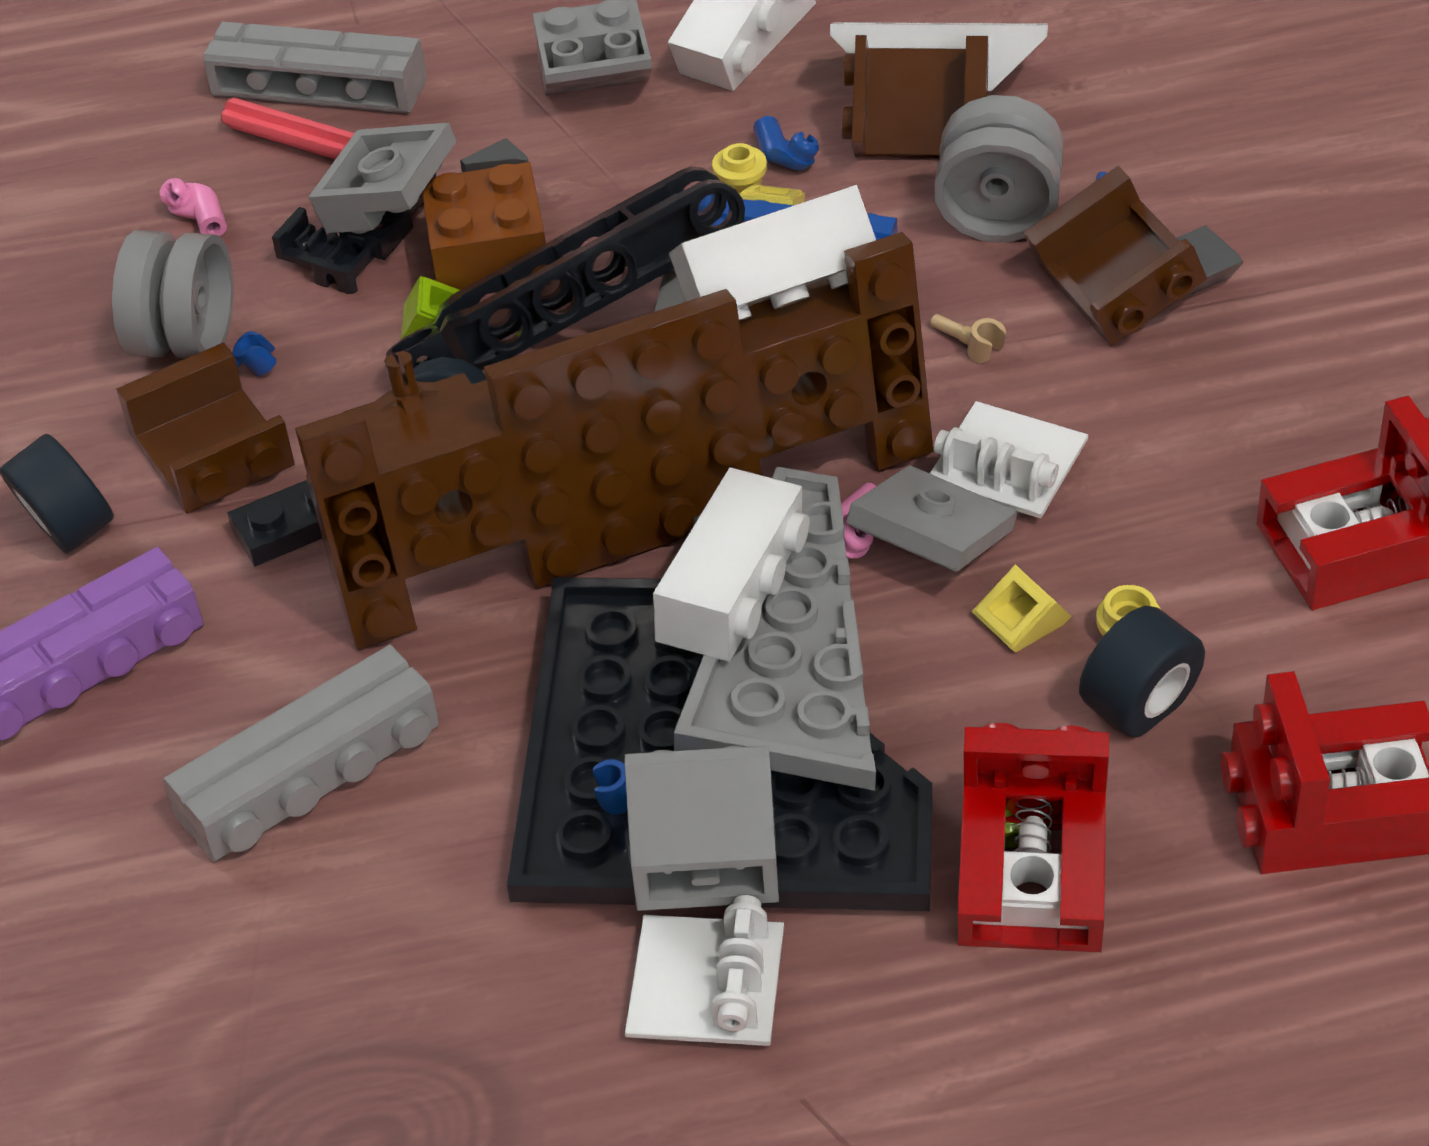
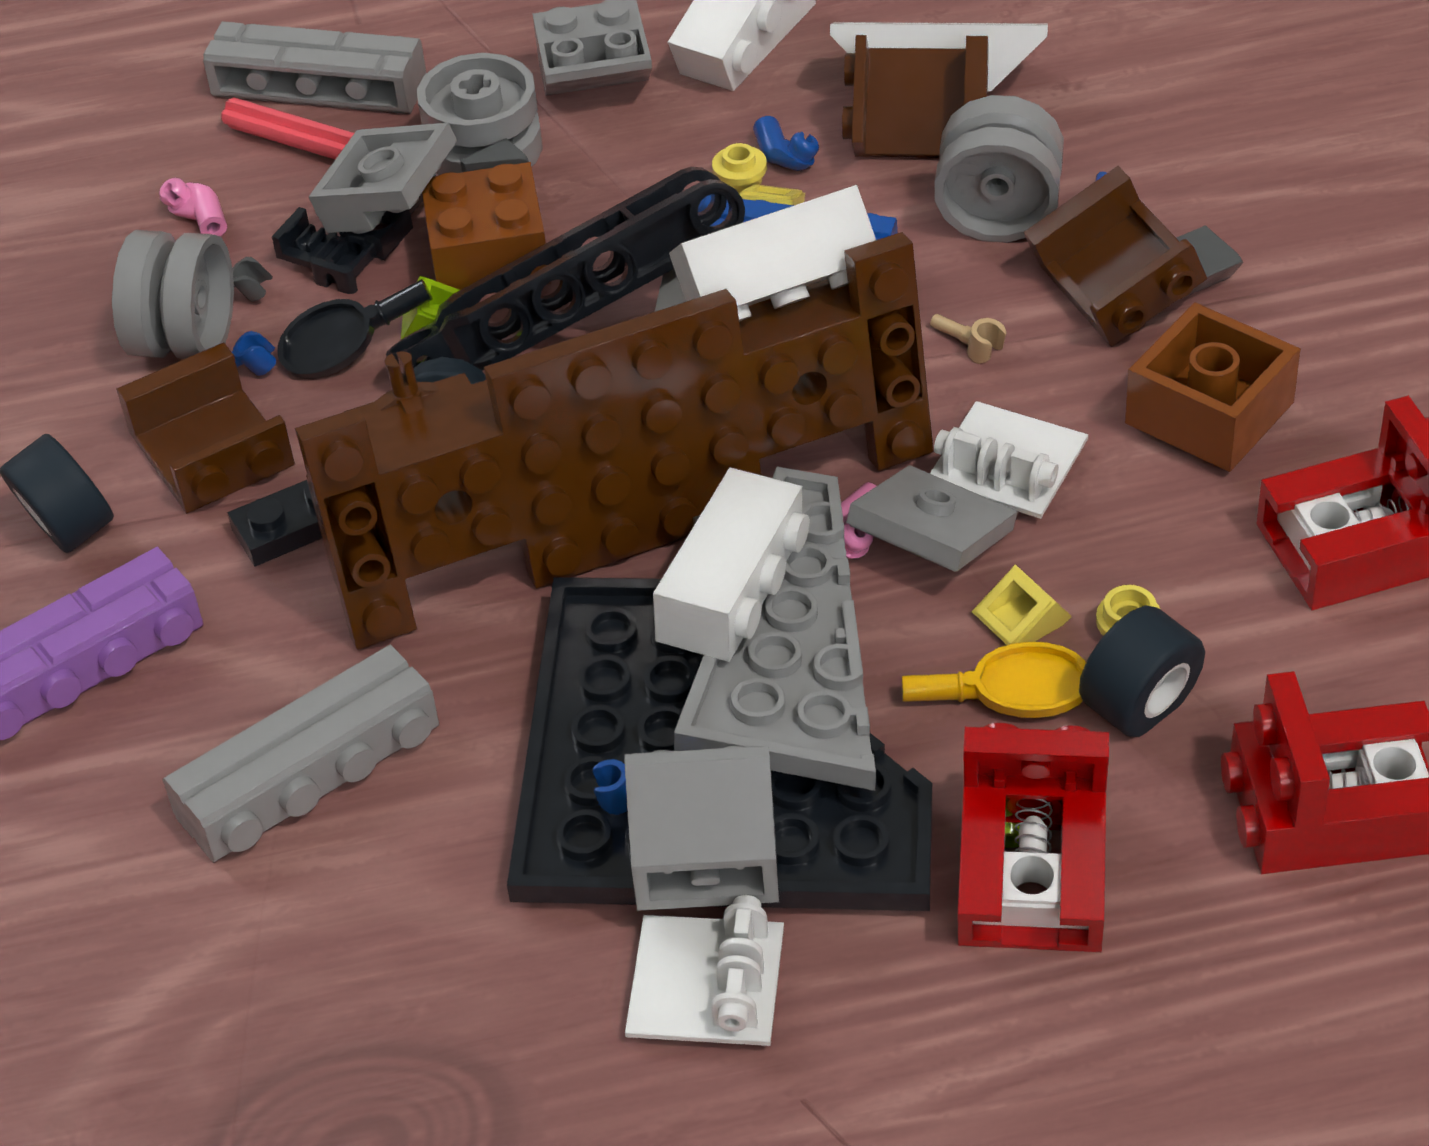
none -> dark grey hand [232,257,273,302]
none -> black piece [278,279,433,379]
none -> light grey wheel [417,53,543,176]
none -> yellow piece [901,642,1086,718]
none -> dark orange brick [1125,302,1301,472]

